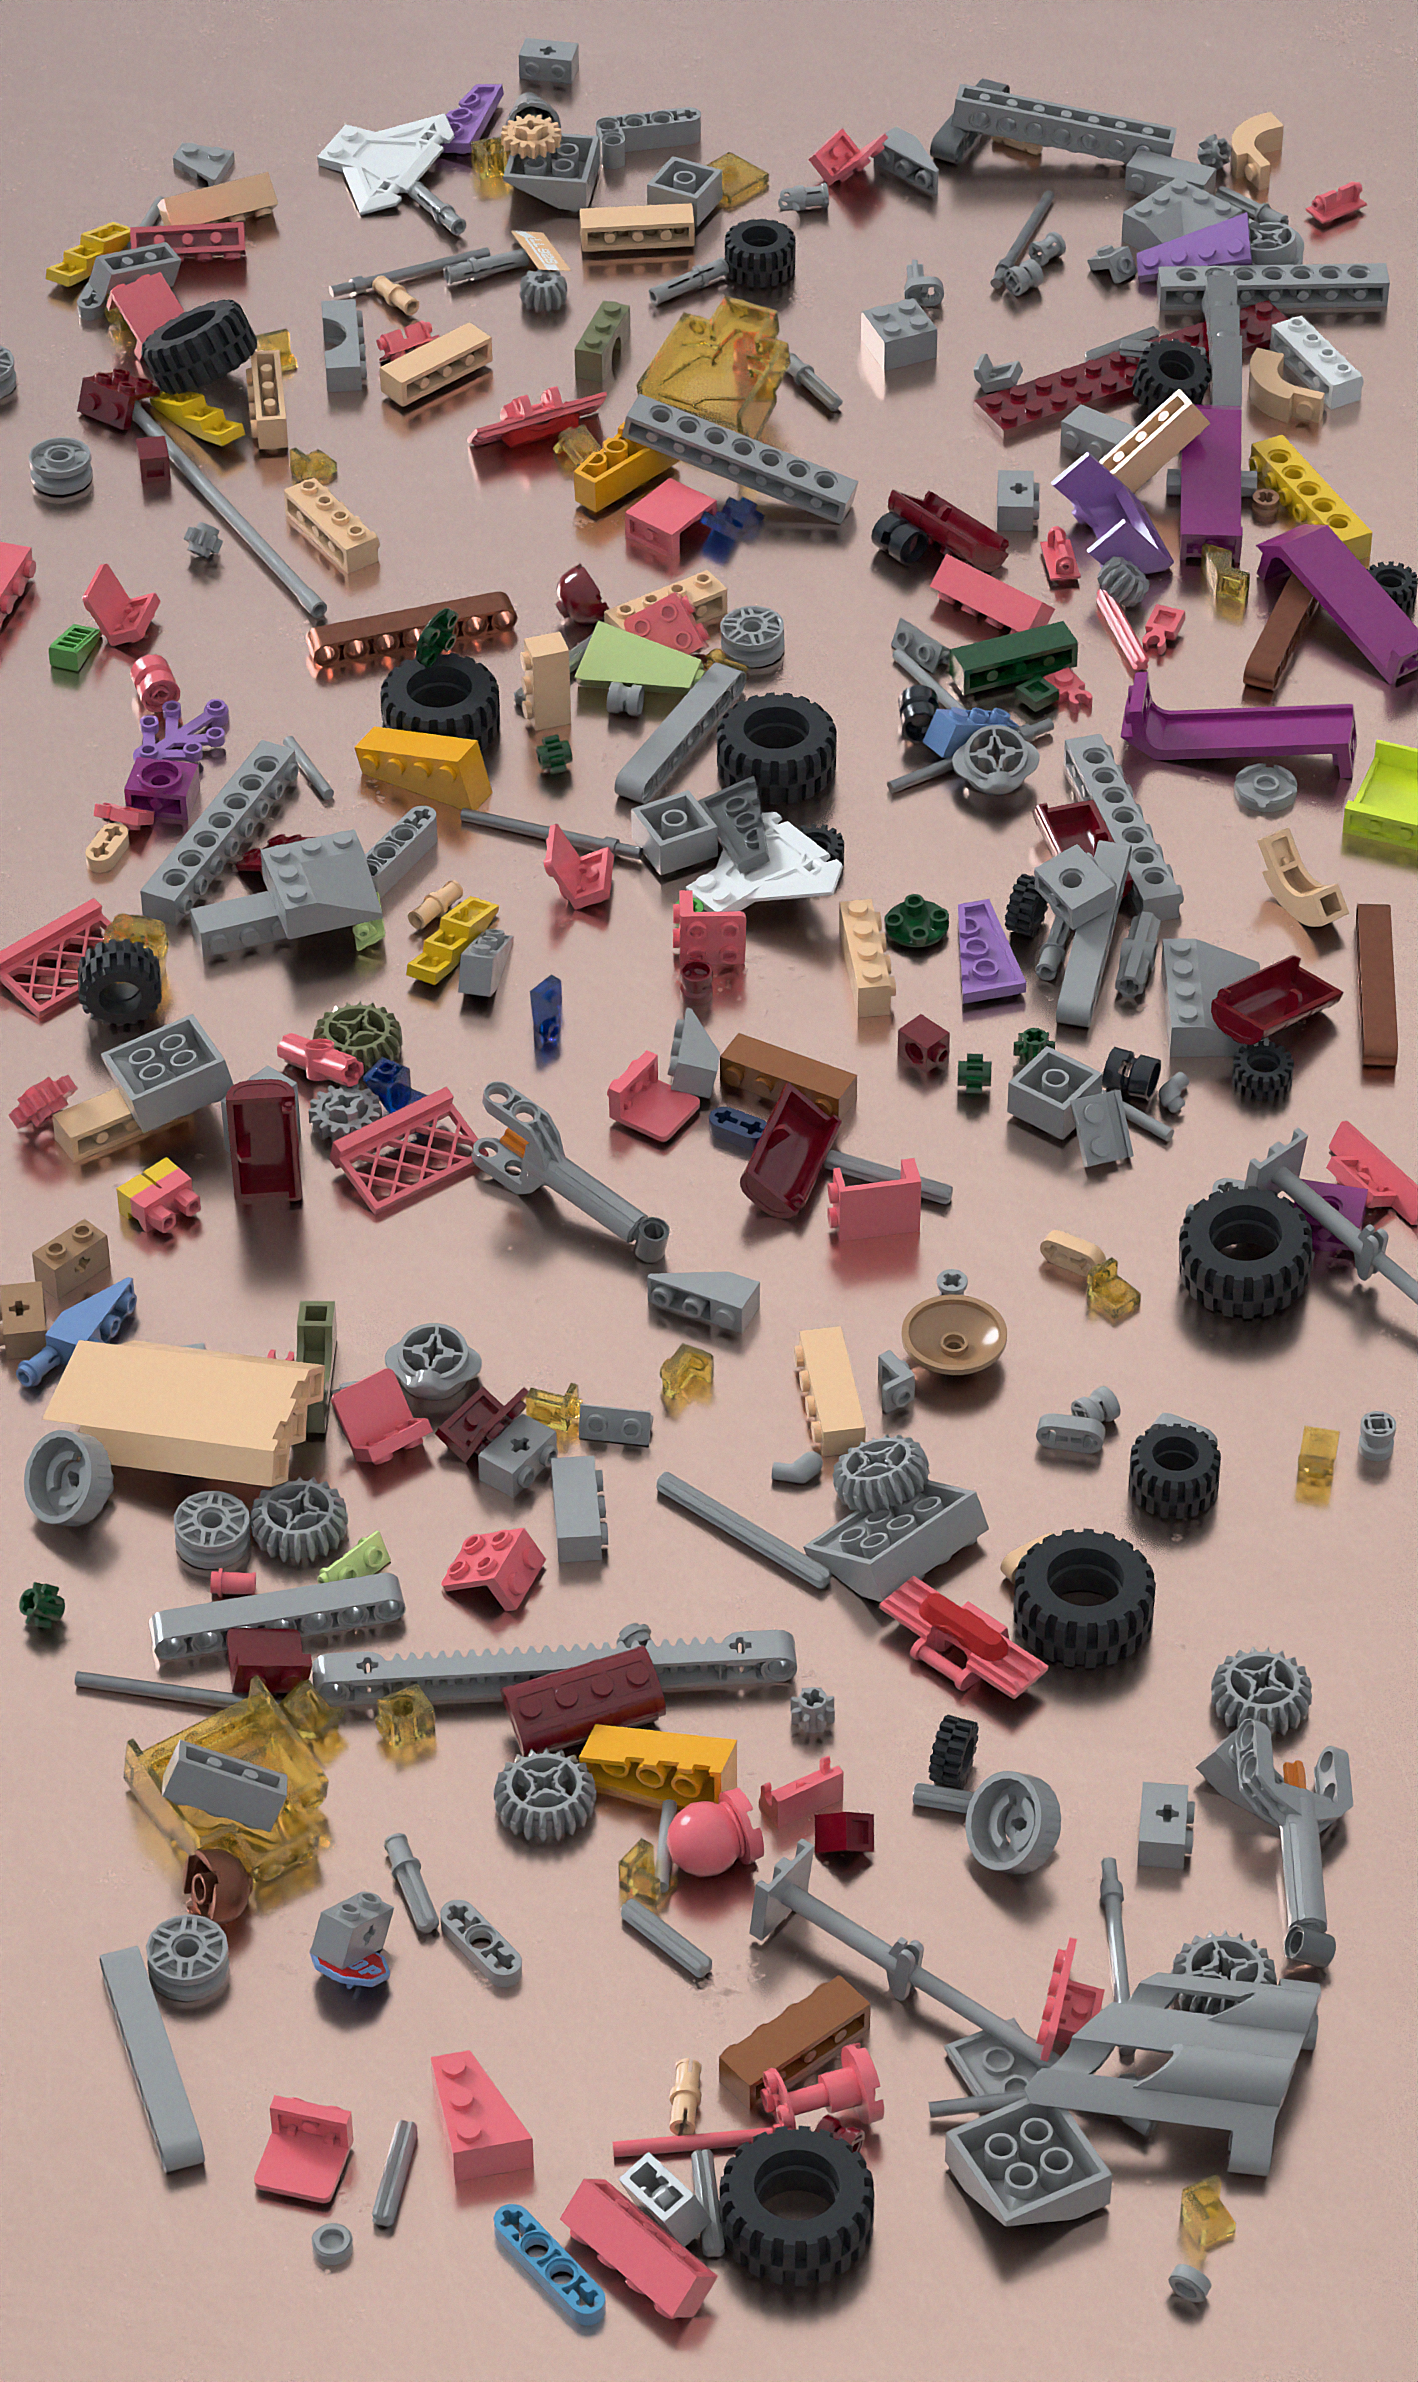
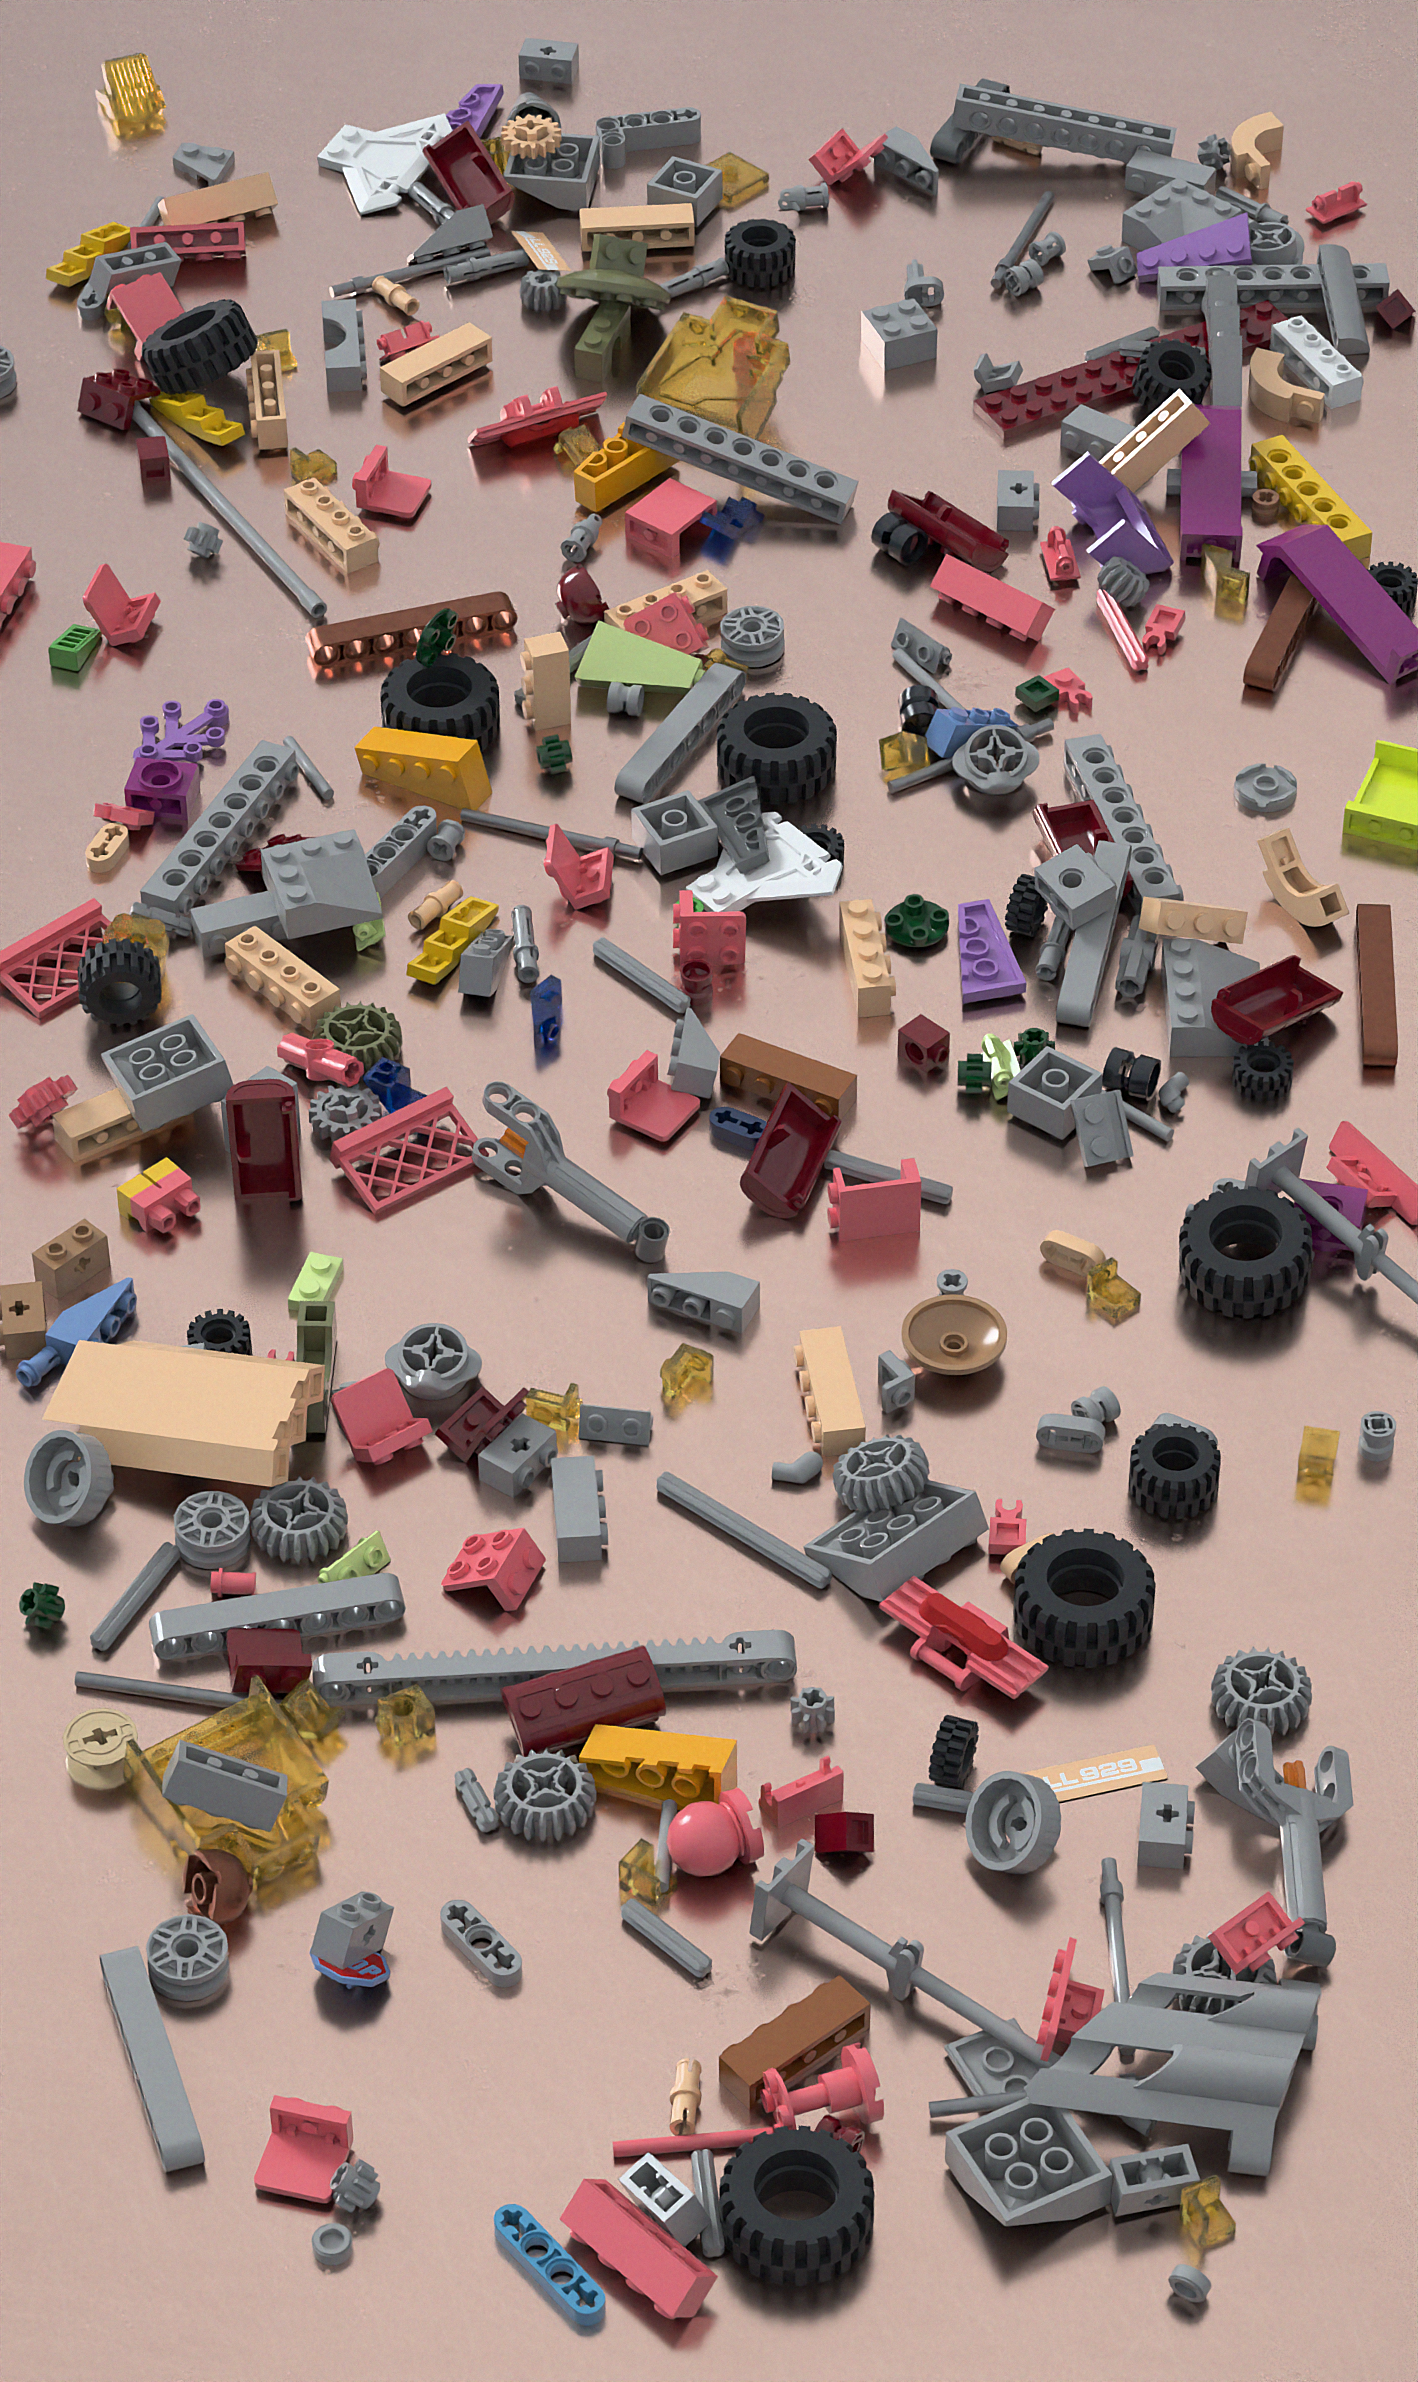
light grey wheel [28,437,93,495] -> none
coral wheel [130,654,180,713] -> none
light grey axle [372,2120,418,2227] -> none
light grey axle [383,1833,439,1933] -> none
coral wedge [431,2050,534,2182] -> none
light grey plate [616,1623,652,1648] -> none
light grey axle [781,353,843,411] -> none
dark green brick [949,621,1078,695] -> none
magenta panel [1120,672,1357,778] -> none
none -> tan piece [62,1708,141,1790]
none -> light grey axle [90,1542,180,1651]
none -> clear yellow piece [96,52,166,123]
none -> light grey axle [129,902,192,937]
none -> black tyre [187,1309,252,1356]
none -> light nougat brick [225,926,341,1032]
none -> yellowish green plate [288,1252,344,1311]
none -> light grey gear [330,2159,381,2213]
none -> coral bracket [352,444,432,518]
none -> light grey slope [407,204,493,264]
none -> dark red container [422,120,515,224]
none -> light grey bush [427,819,465,861]
none -> light grey axle [454,1768,499,1833]
none -> light grey pin [511,905,539,983]
none -> olive bracket [556,234,671,310]
none -> light grey piece [560,513,602,562]
none -> light grey axle [592,937,691,1013]
none -> clear yellow panel [879,731,930,772]
none -> yellowish green hinge [981,1034,1021,1100]
none -> coral plate [988,1499,1027,1555]
none -> light nougat sticker [1023,1745,1168,1802]
none -> light grey brick [1108,2144,1200,2216]
none -> light nougat brick [1138,896,1248,944]
none -> coral bracket [1208,1891,1305,1975]
none -> light grey brick [1316,244,1370,355]
none -> dark red panel [1375,289,1416,330]

